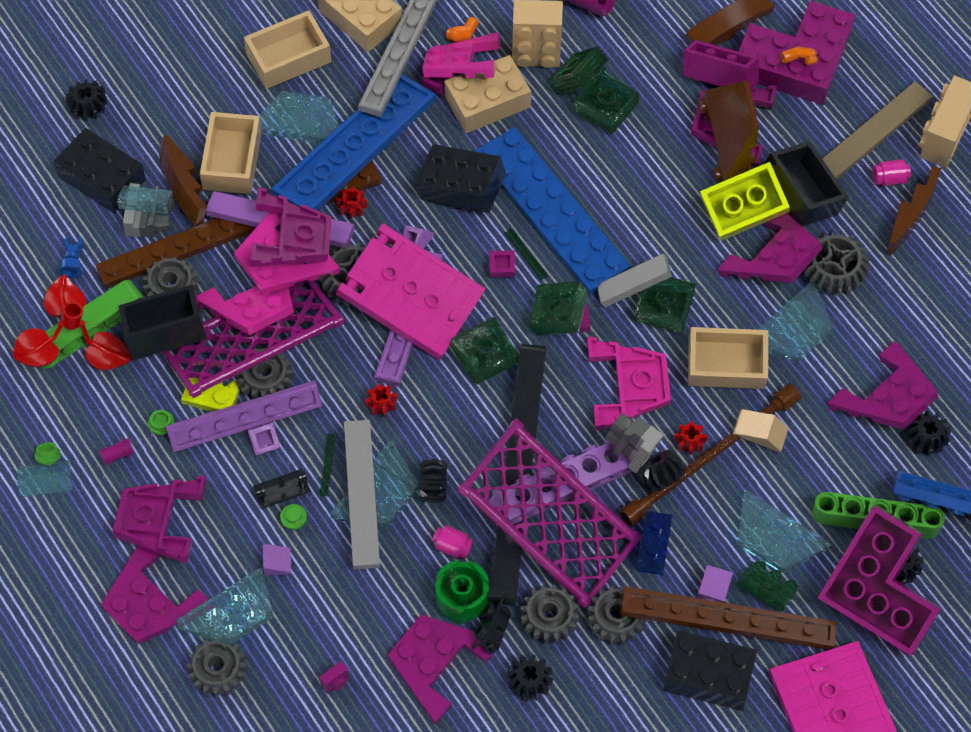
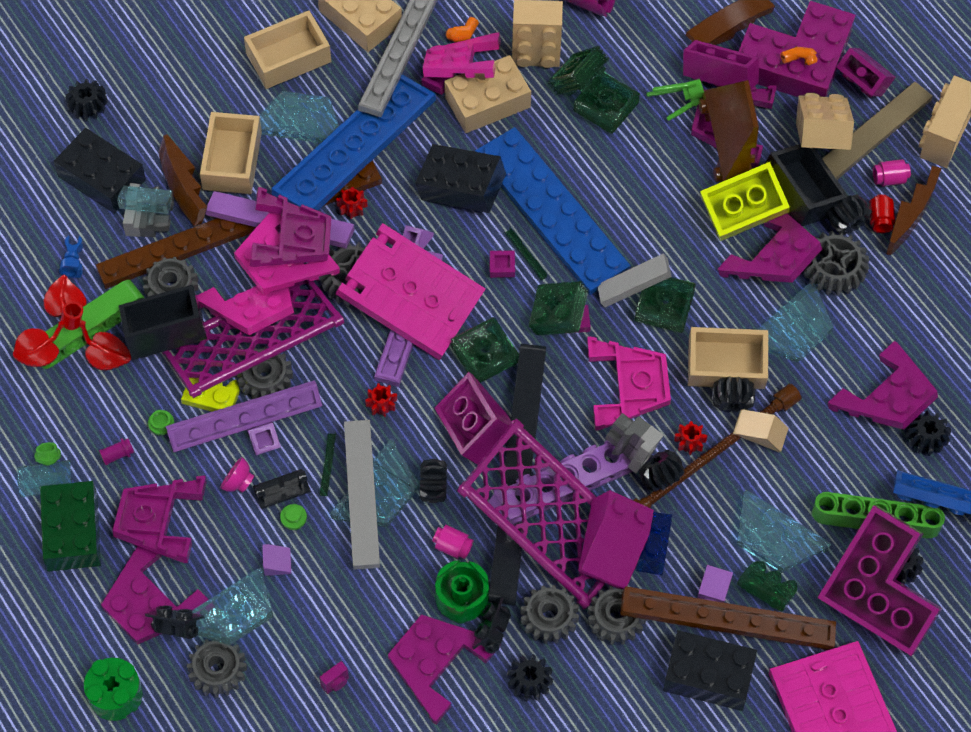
none -> dark green brick [40,481,101,572]
none -> green brick [84,658,143,721]
none -> black hinge [145,605,204,639]
none -> dark pink piece [220,457,254,493]
none -> magenta slope [435,372,514,465]
none -> magenta slope [578,490,654,589]
none -> bright green plant [646,79,704,121]
none -> black gear [712,376,755,413]
none -> tan piece [796,93,854,150]
none -> black gear [828,194,872,235]
none -> magenta brick [836,47,896,97]
none -> red brick [869,194,895,233]

